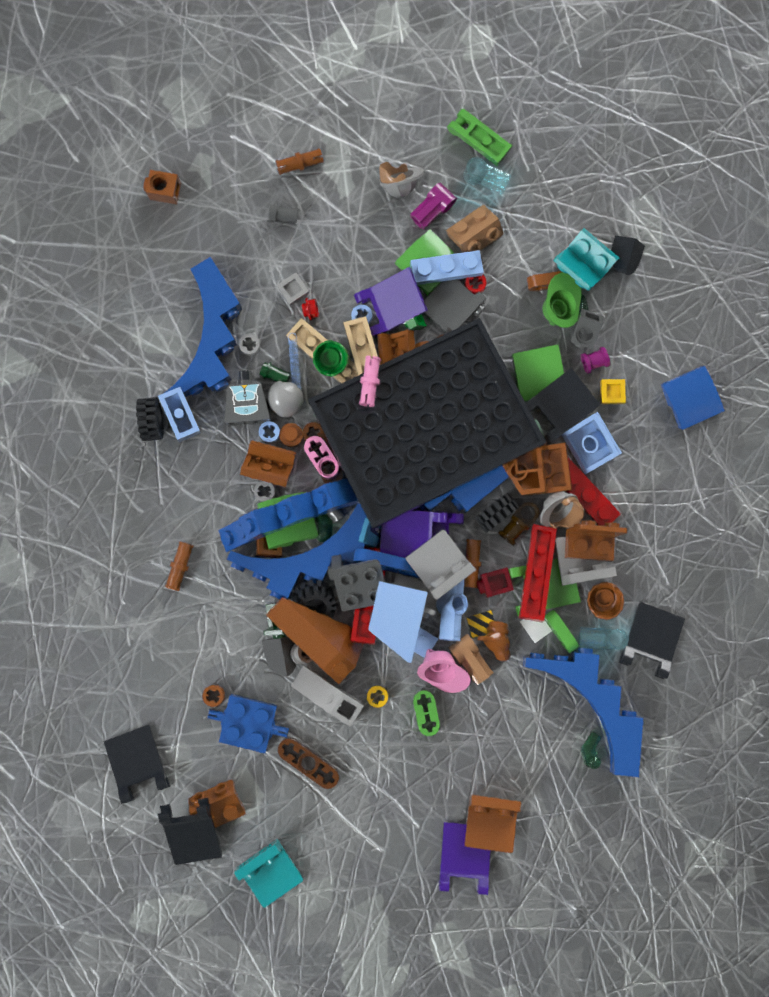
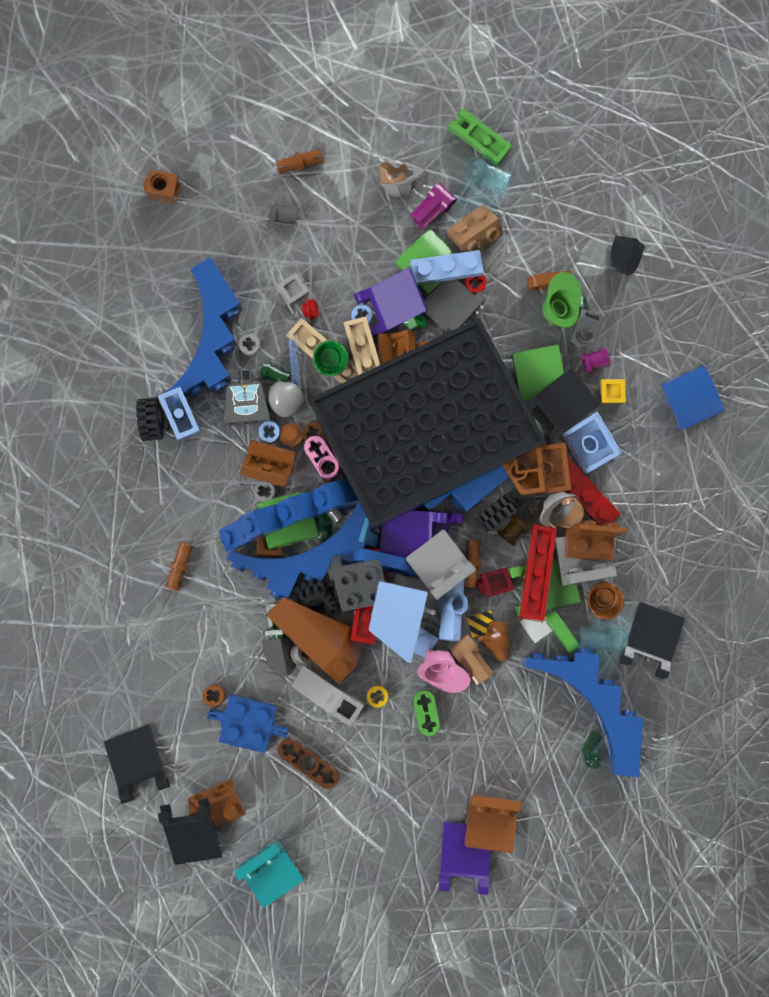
bright pink pin [359,356,381,407] -> none
teal bracket [553,228,619,291] -> none

